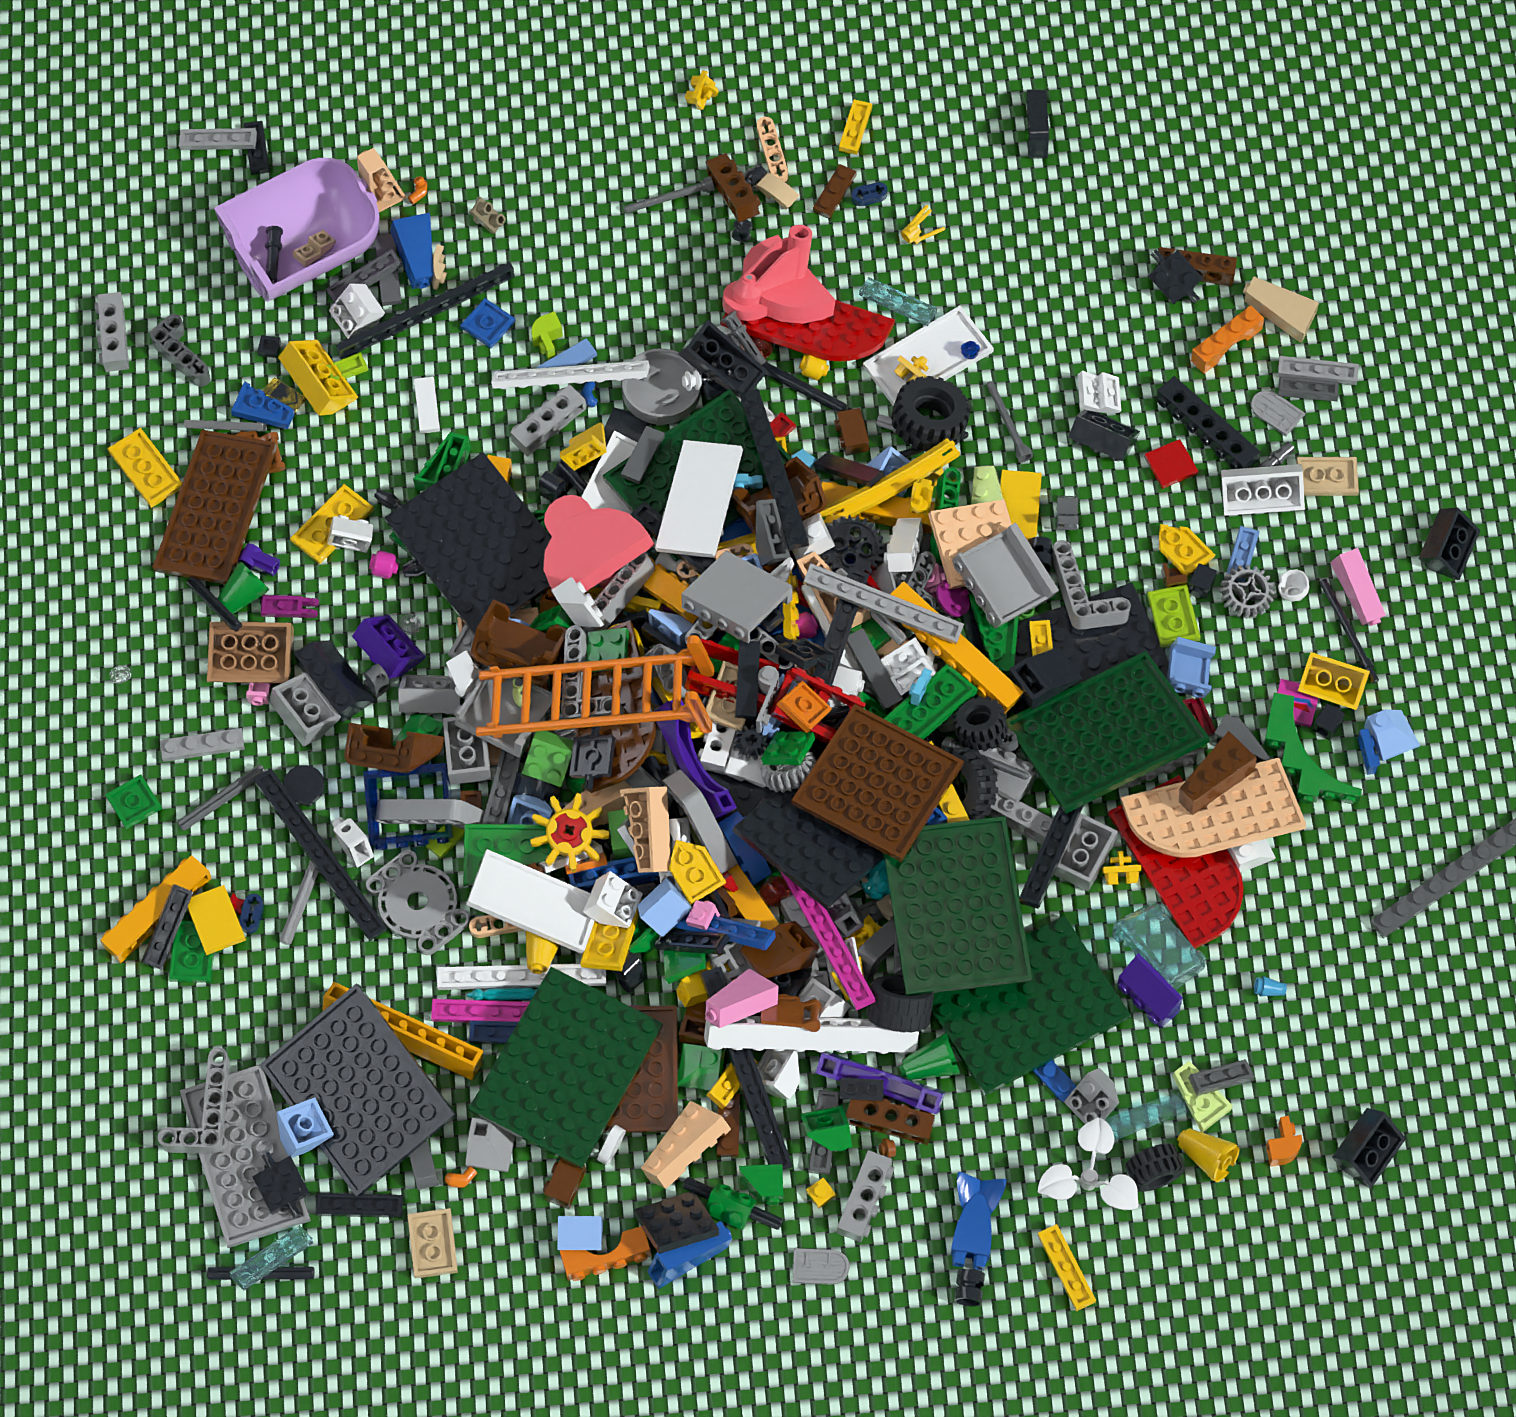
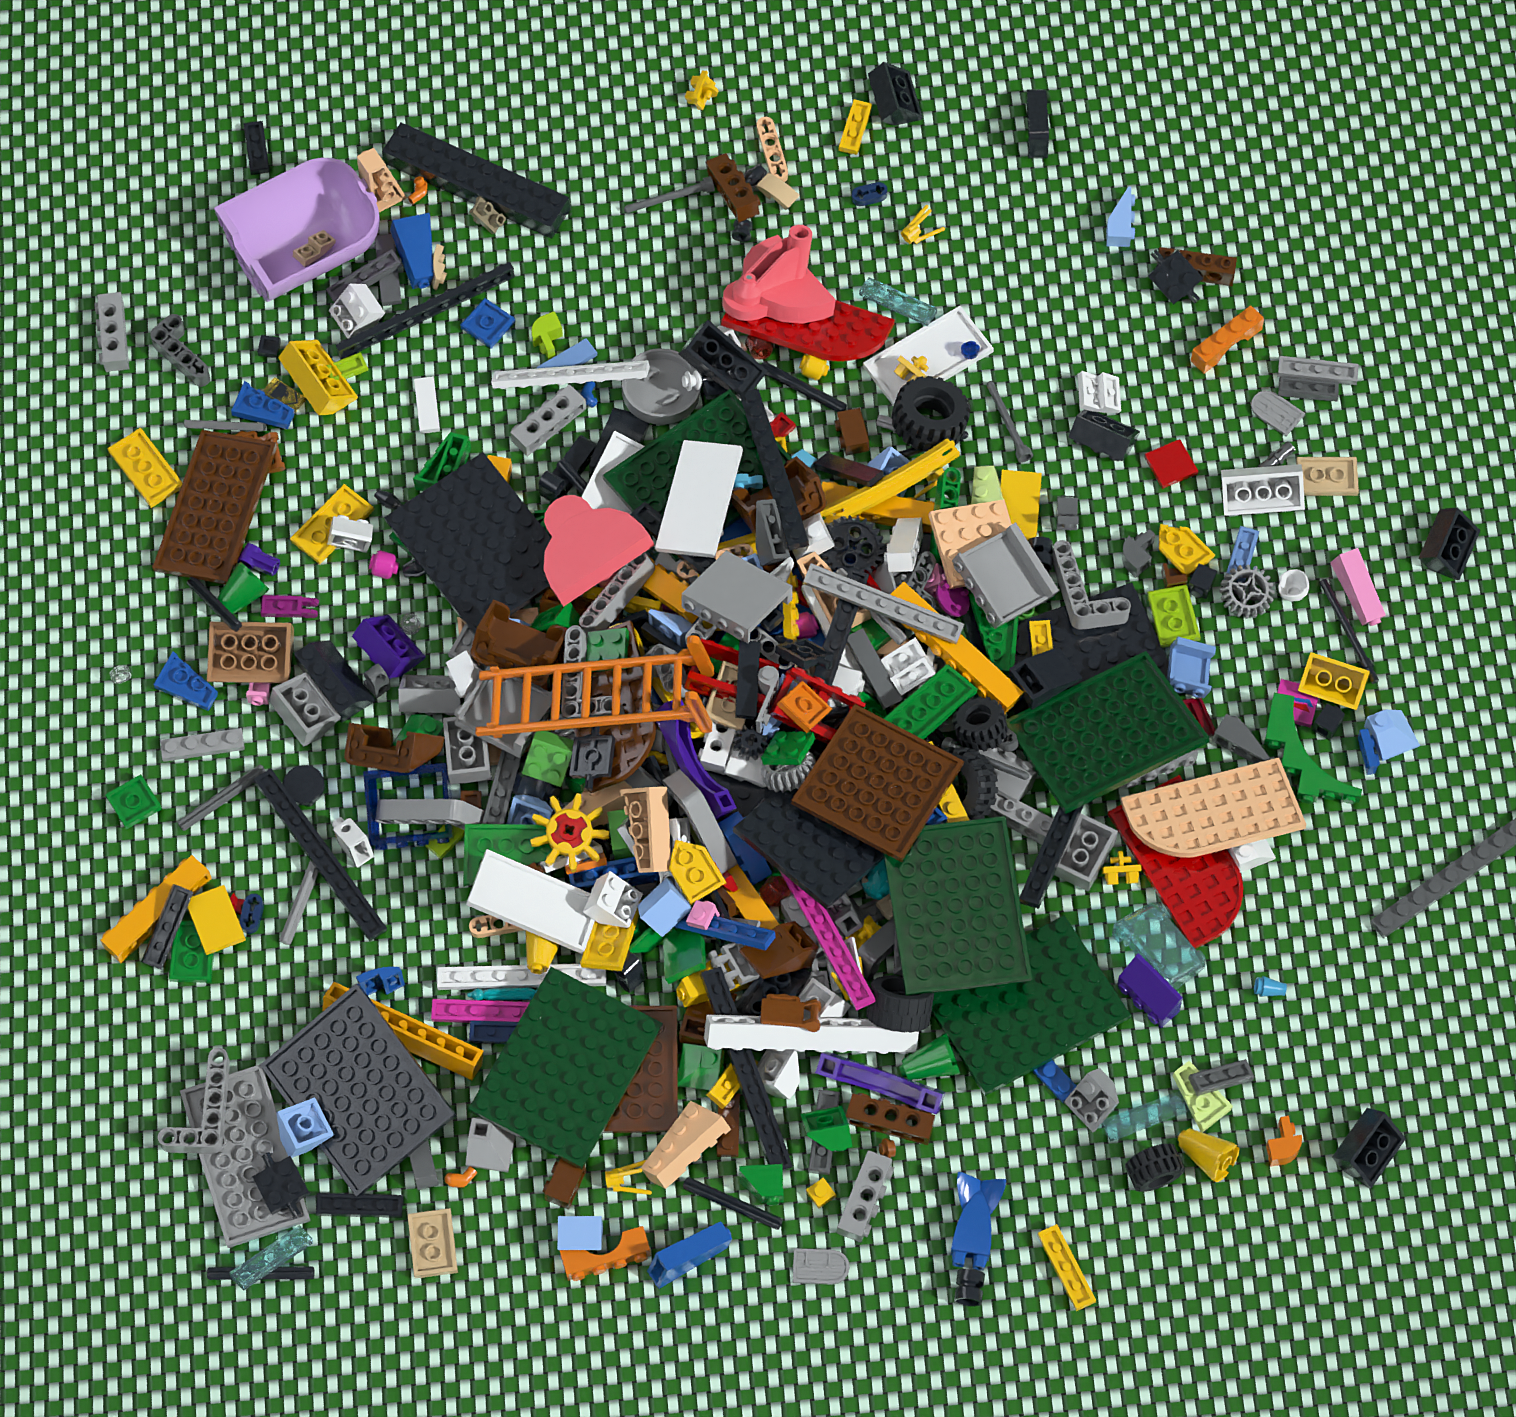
light grey plate [179,128,257,150] -> none
black pin [265,226,283,284] -> none
light grey piece [366,850,470,955] -> none
yellowish green arm [512,678,531,708] -> none
white slope [551,577,604,627] -> none
yellow bracket [559,422,607,470] -> none
white beam [597,1125,626,1165] -> none
dark grey tile [621,426,665,484] -> none
black plate [634,1191,719,1254] -> none
black tile [654,930,730,955] -> none
bright pink slope [705,969,778,1028] -> none
green bracket [705,1183,757,1230] -> none
dark grey pin [721,310,767,365] -> none
reddish brown plate [813,164,857,219] -> none
black hinge [840,1078,884,1101] -> none
yellow hips [909,478,934,516] -> none
medium azure plate [909,668,932,706] -> none
white plant [1038,1118,1138,1210] -> none
black brick [1156,376,1260,469] -> none
reddish brown wedge [1179,731,1256,815] -> none
tan slope [1243,276,1319,343] -> none
none -> blue wing [154,652,218,711]
none -> blue slope [356,967,405,996]
none -> black brick [382,122,570,239]
none -> yellow plant [605,1160,652,1195]
none -> black slope [868,62,923,126]
none -> light blue slope [1106,187,1135,247]
none -> dark grey brick [1122,529,1155,578]

